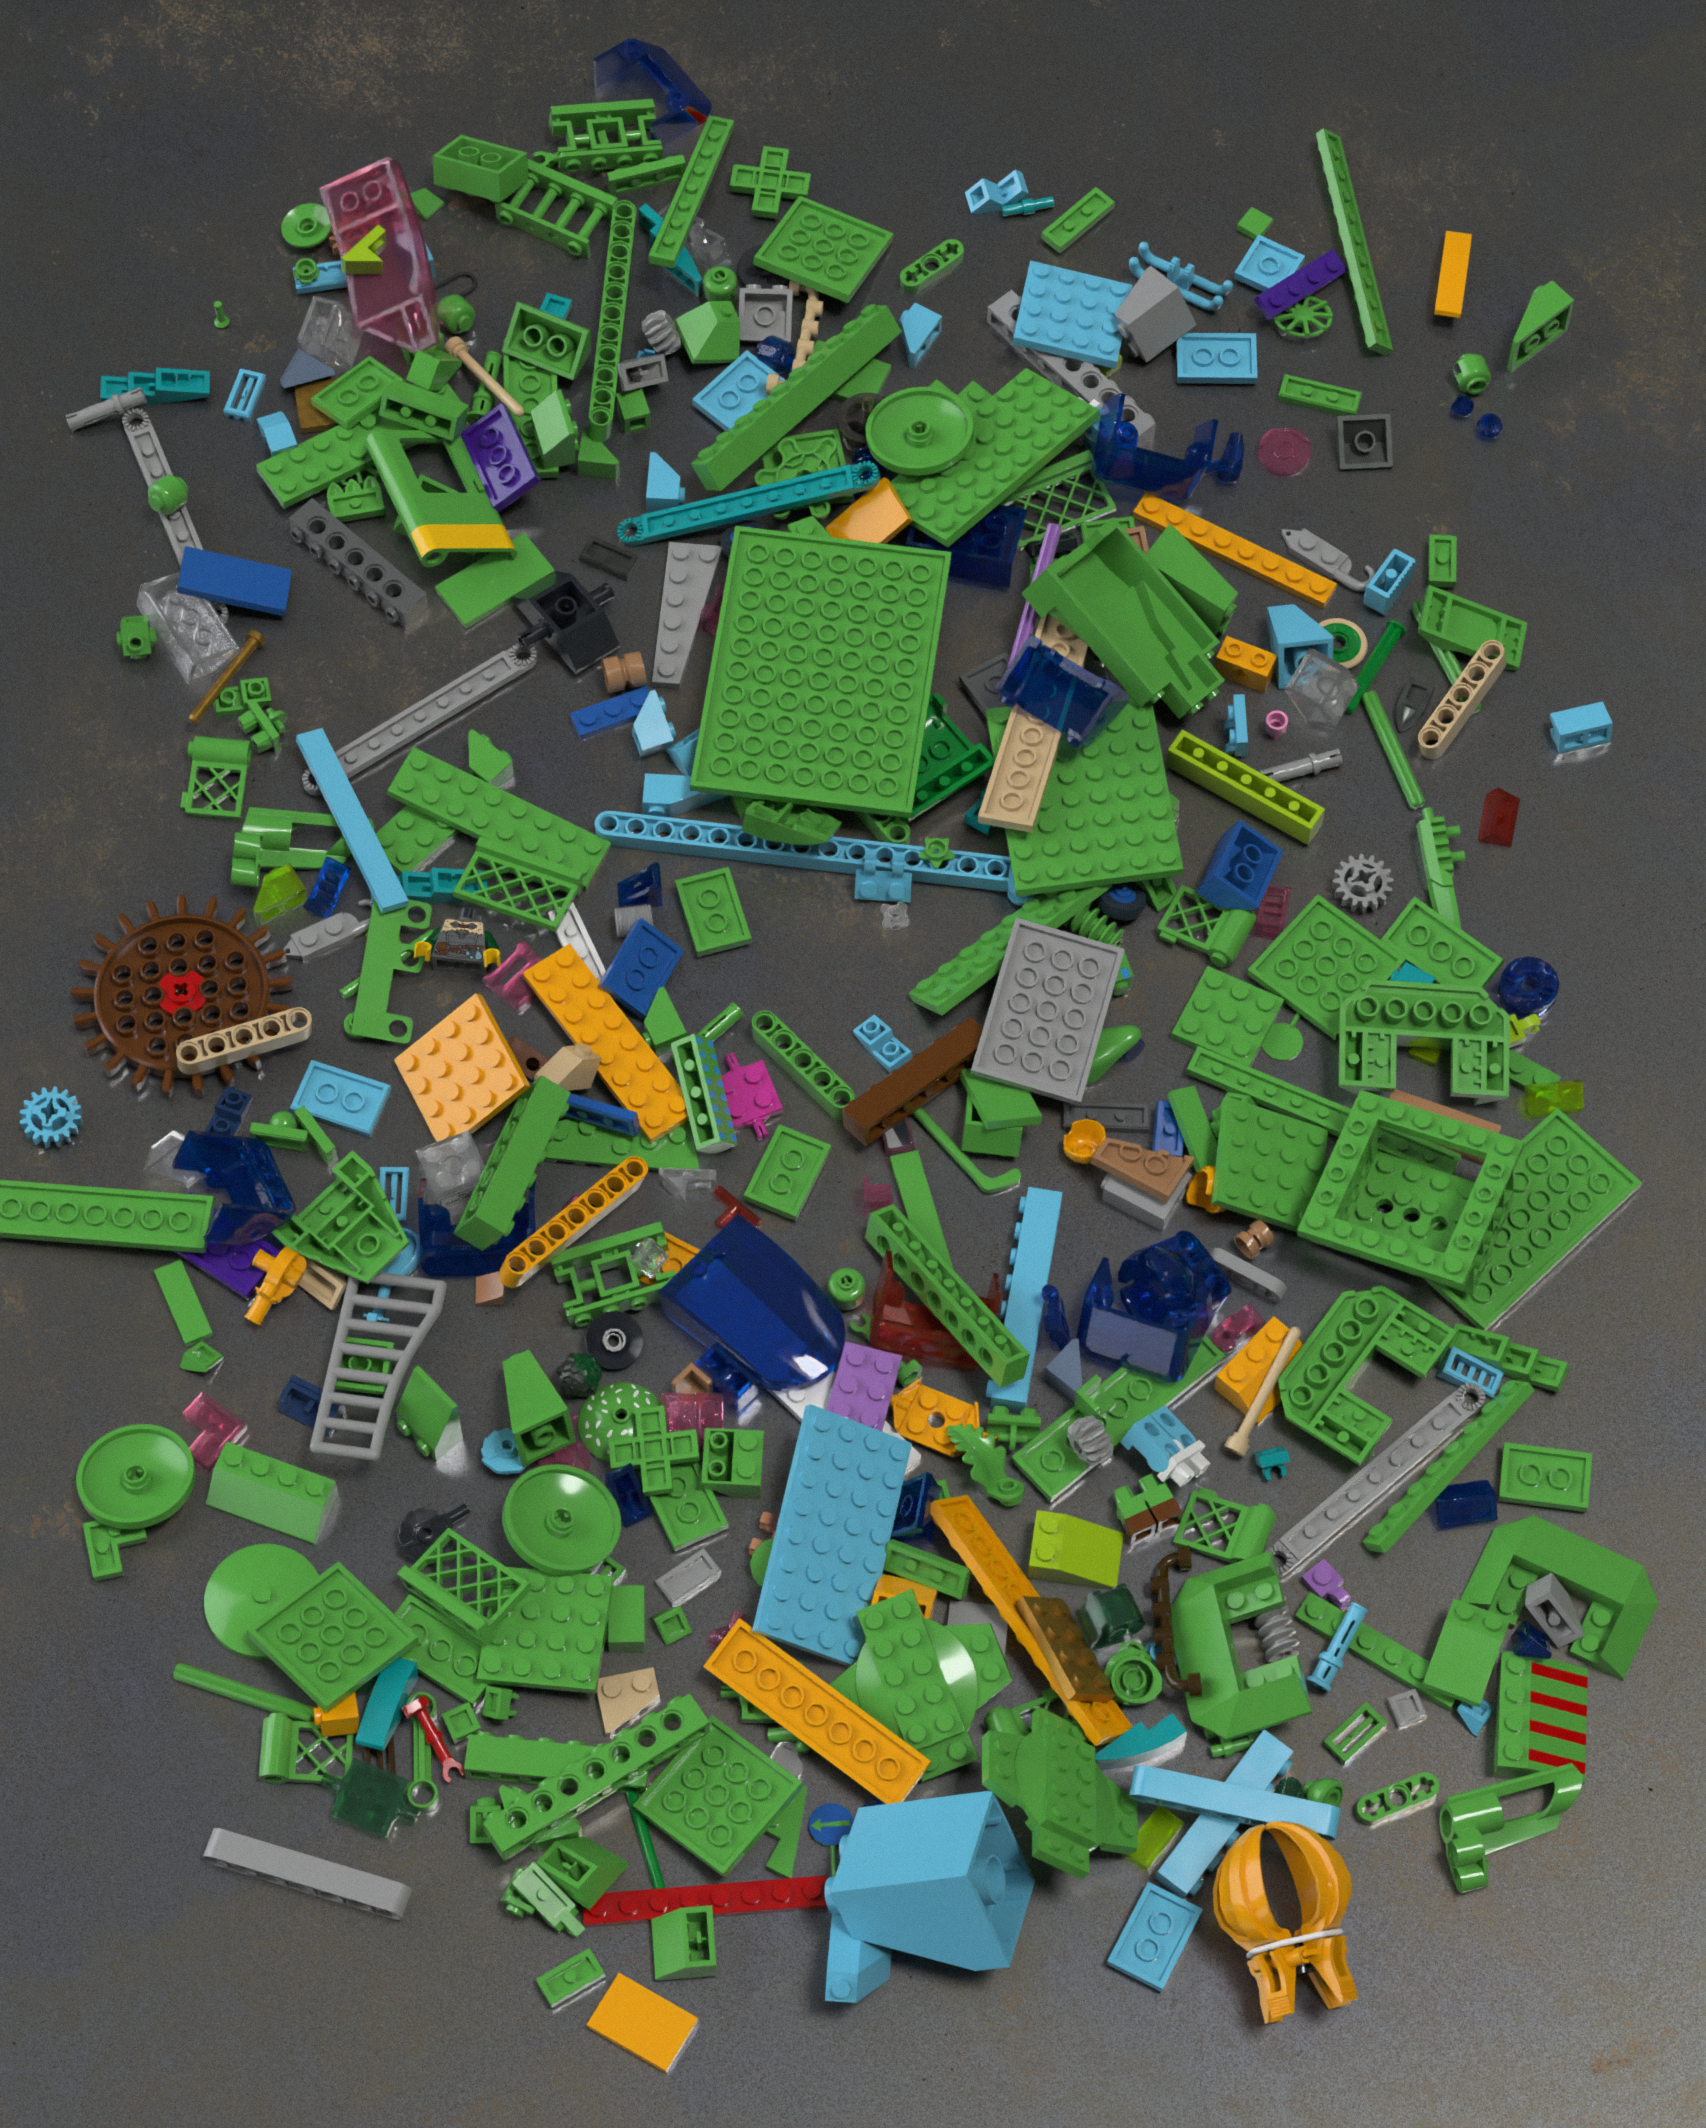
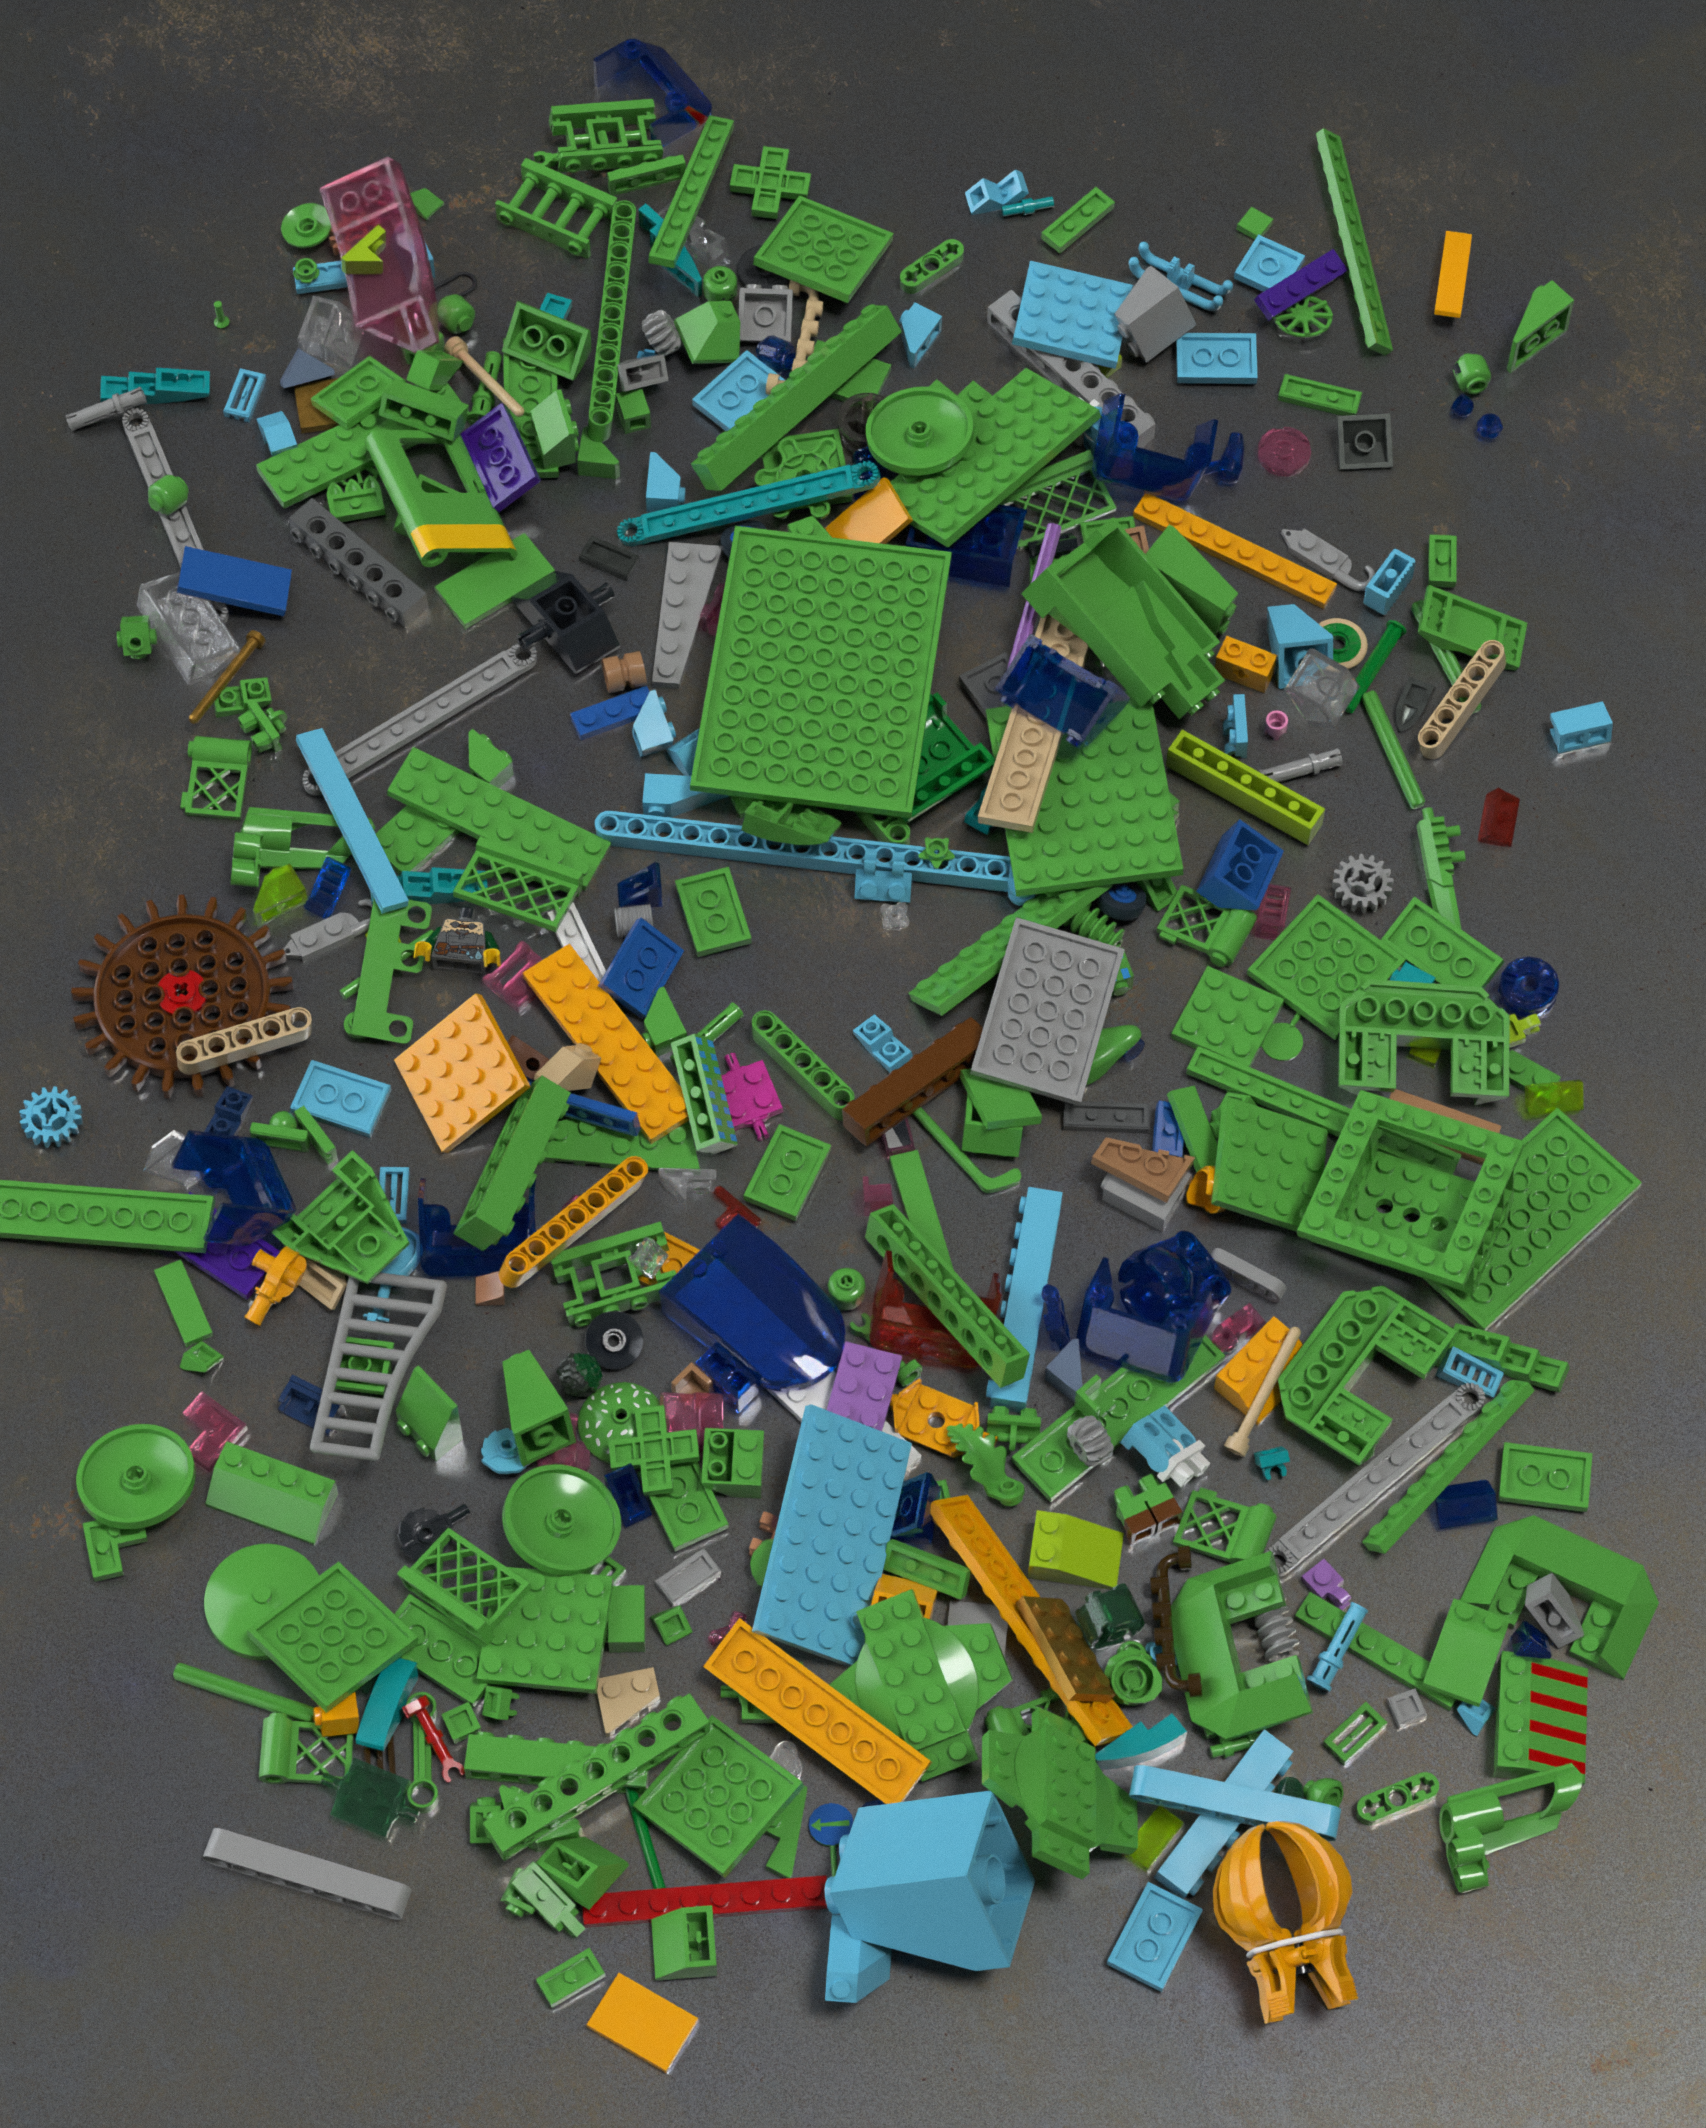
clear brick [415,1130,485,1213] -> none
bright green brick [433,135,528,202] -> none
bright green arm [768,1727,811,1754] -> none
light orange hair [1063,1119,1106,1164] -> none
medium nougat wheel [1234,1220,1275,1260] -> none

